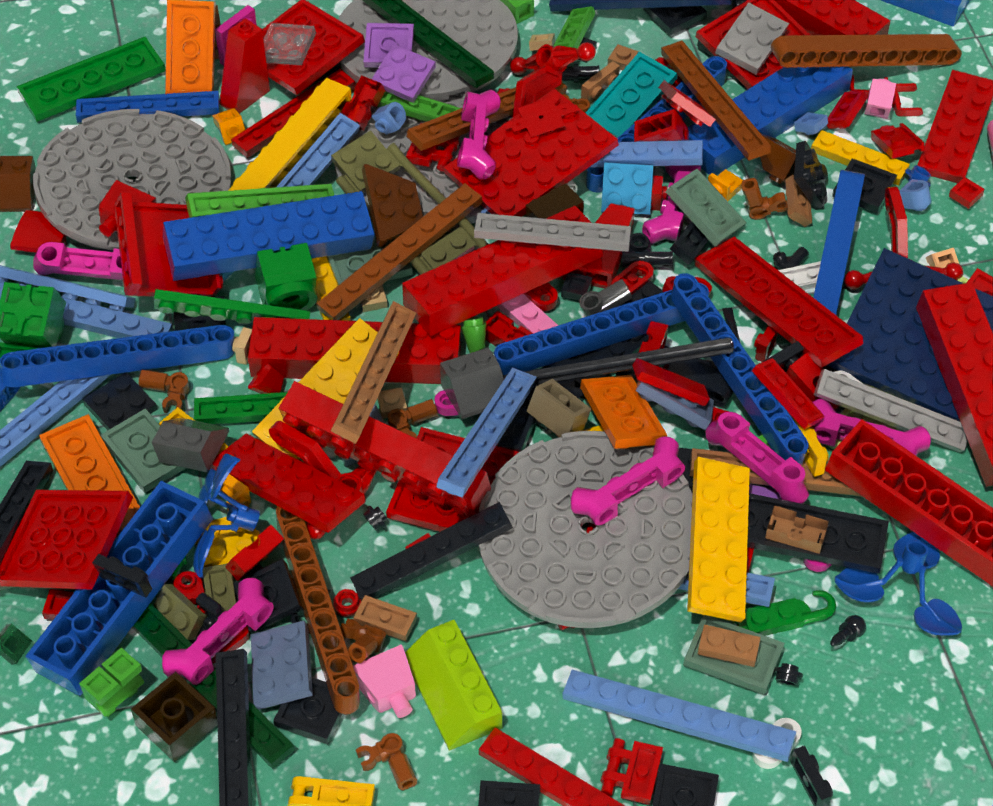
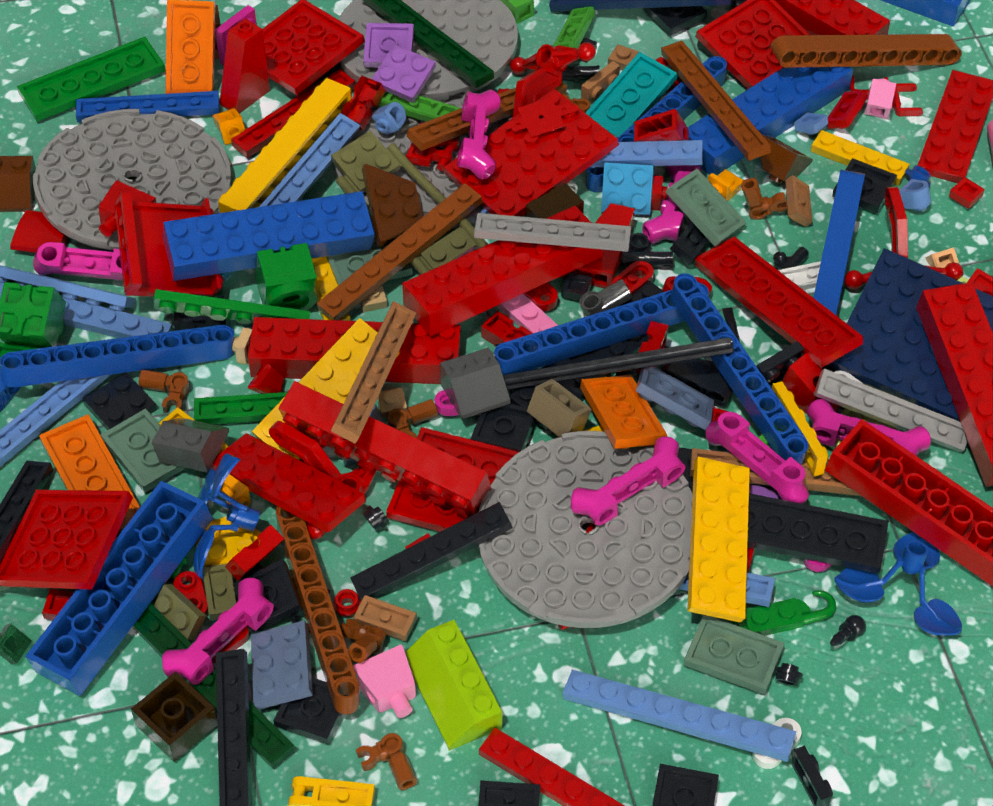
bright green hips [79,647,144,717] -> none
black plate [92,554,152,598] -> none
bright green plate [185,184,334,218] -> none
black arm [196,592,222,630] -> none
clear plate [264,23,316,66] -> none
medium blue plate [436,367,537,498] -> none
bright green cone [461,317,486,353] -> none
tan plate [529,33,556,52] -> none
red plate [600,738,663,805] -> none
red tile [632,358,710,406] -> none
plate [658,80,716,127] -> none
medium nougat plate [698,625,761,667] -> none
light grey plate [715,3,789,75] -> none
red tile [752,358,825,430] -> none
red plate [754,326,778,362] -> none
medium nougat piece [765,506,829,554] -> none
black plate [794,141,828,210] -> none
red plate [871,123,924,159] -> none

